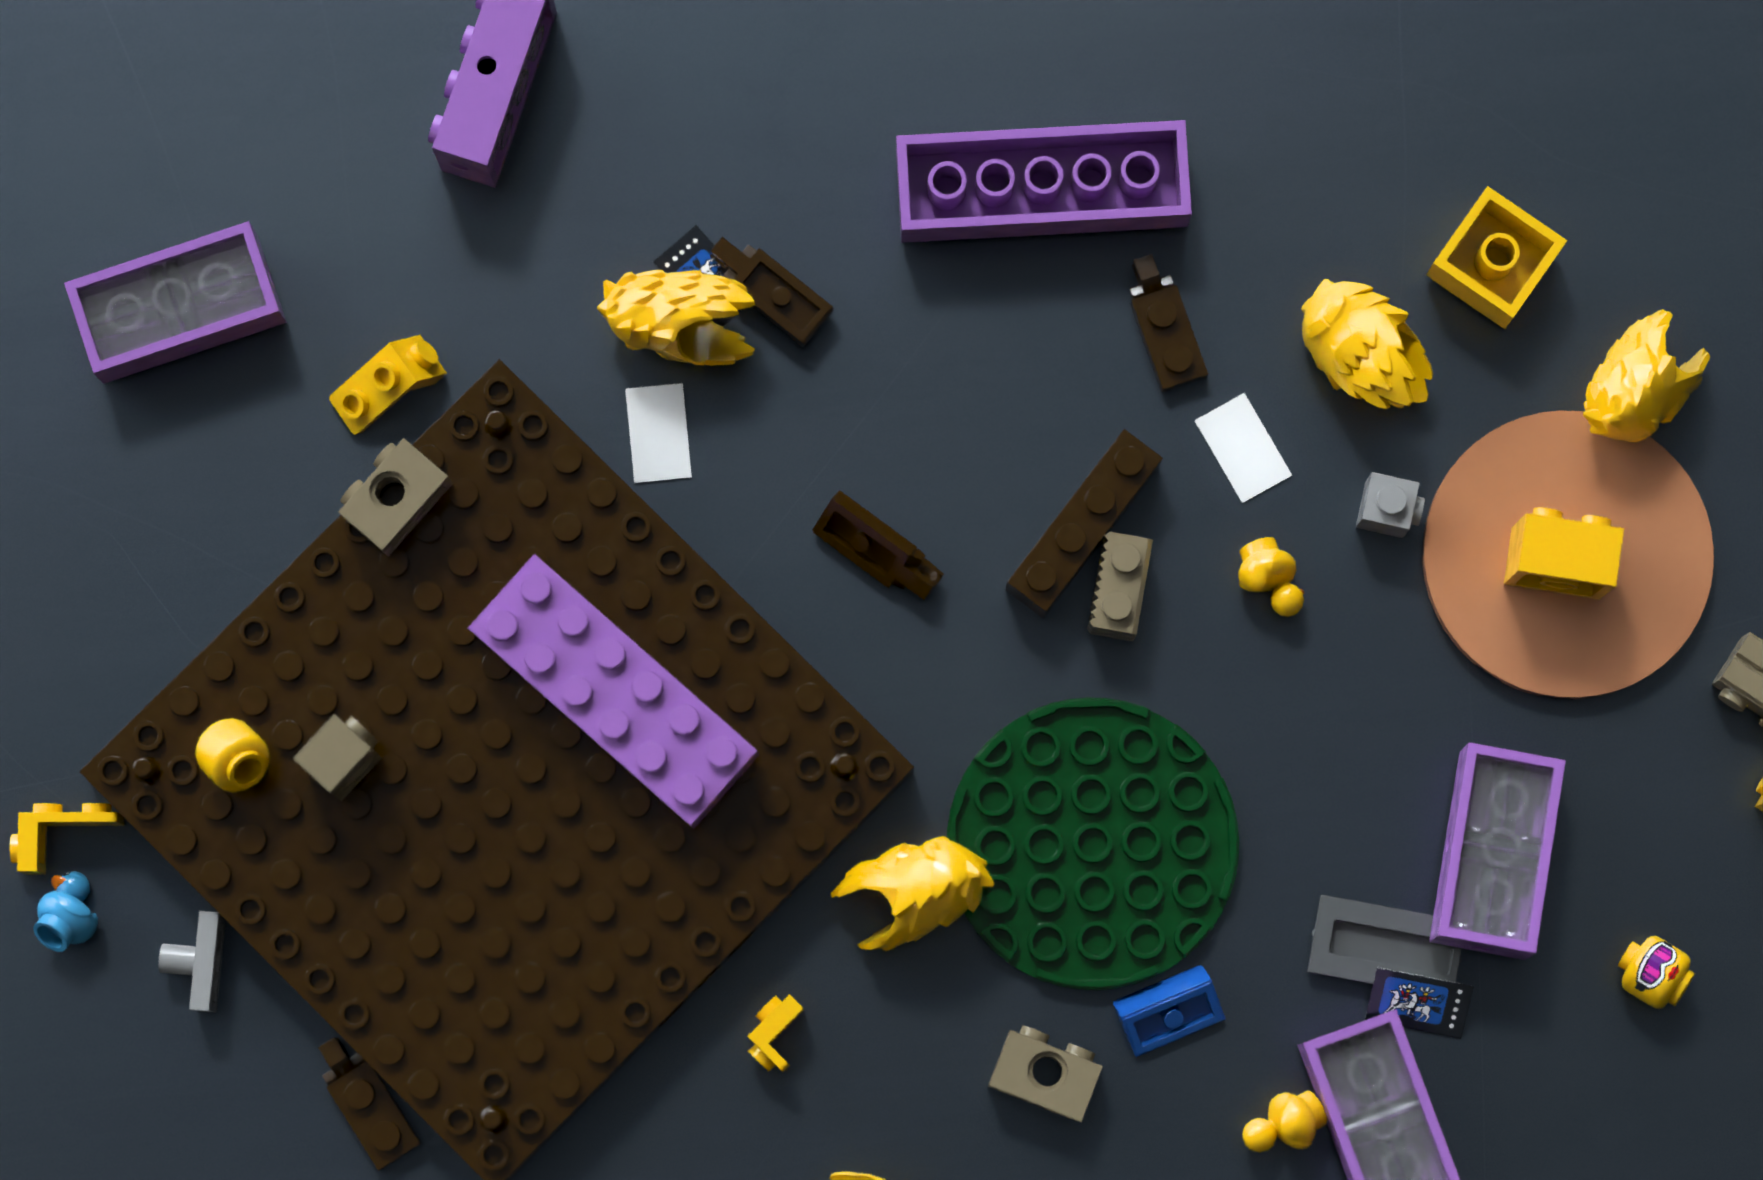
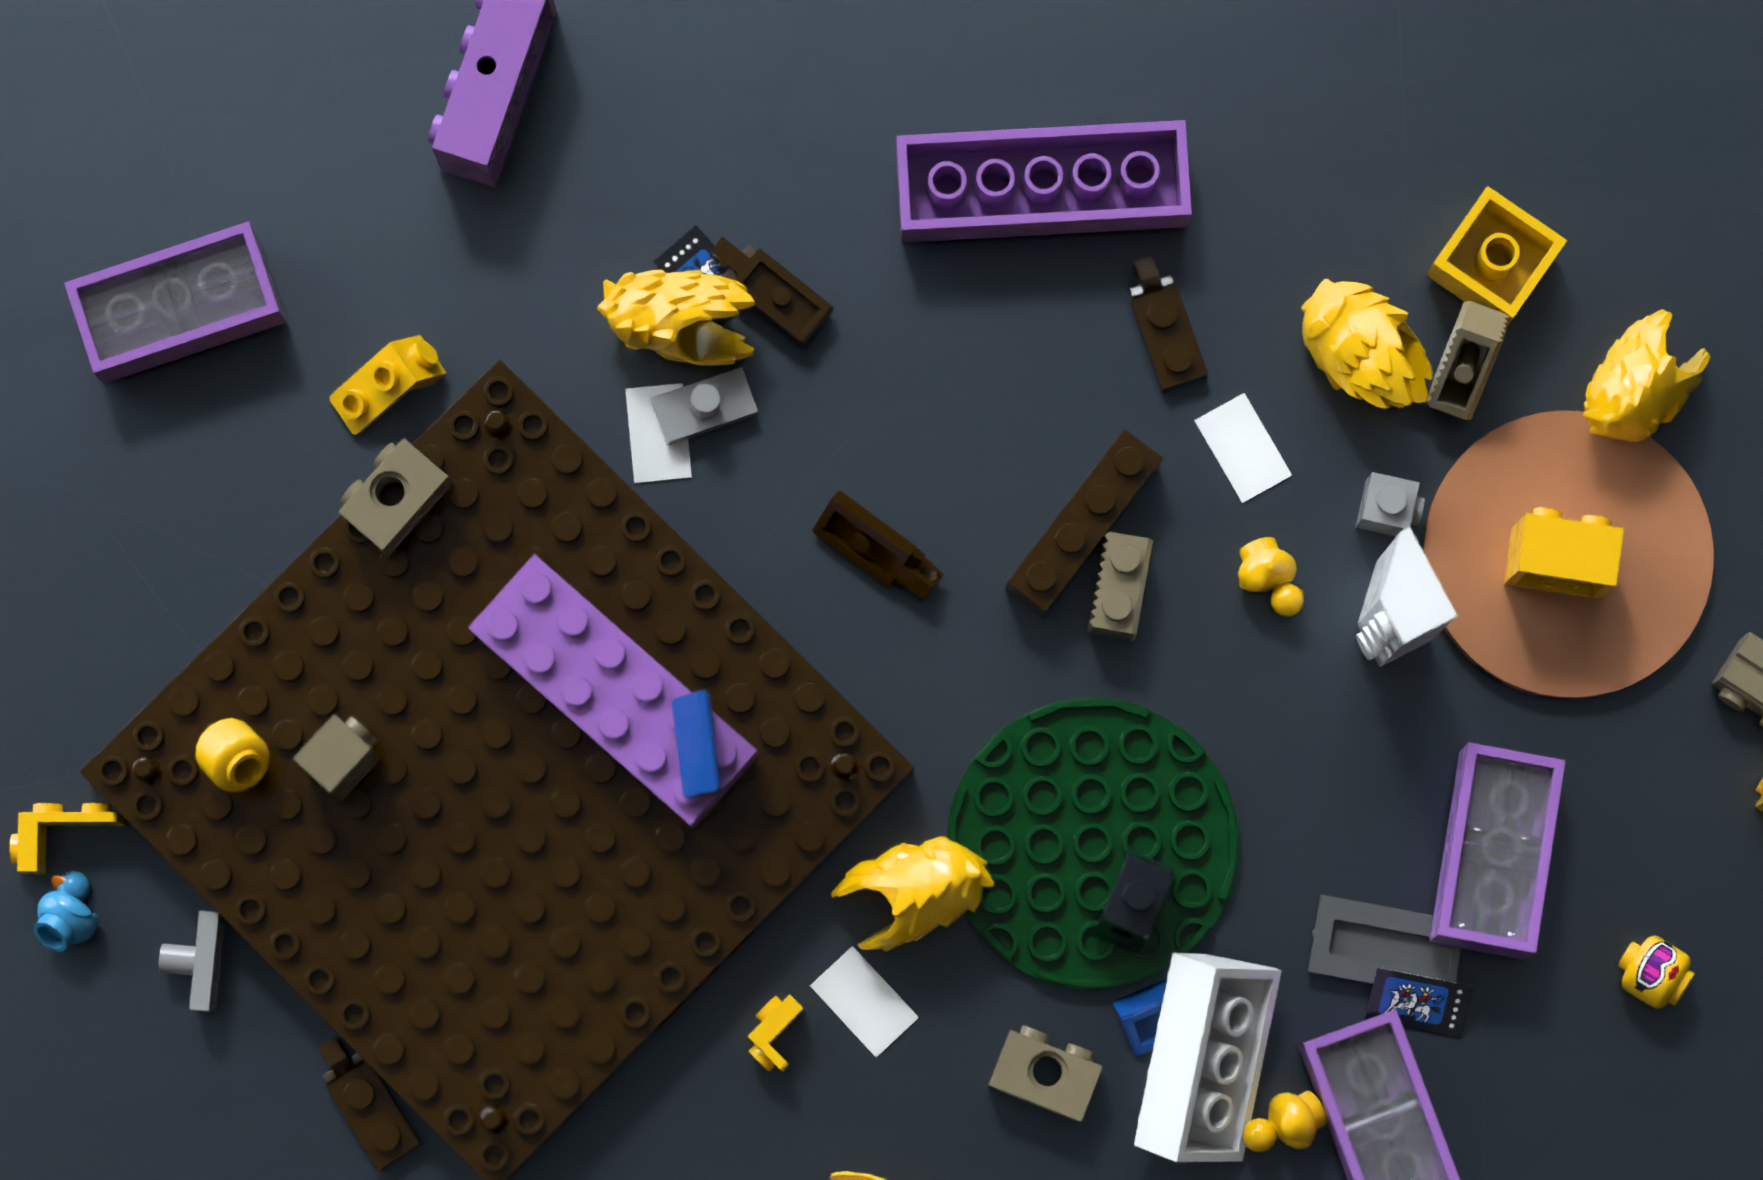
none -> light grey tile [651,367,758,446]
none -> blue slope [672,690,722,798]
none -> white sticker [810,946,919,1057]
none -> black torso [1093,849,1174,954]
none -> white slope [1134,953,1282,1162]
none -> white slope [1356,527,1457,667]
none -> dark tan brick [1427,301,1510,420]

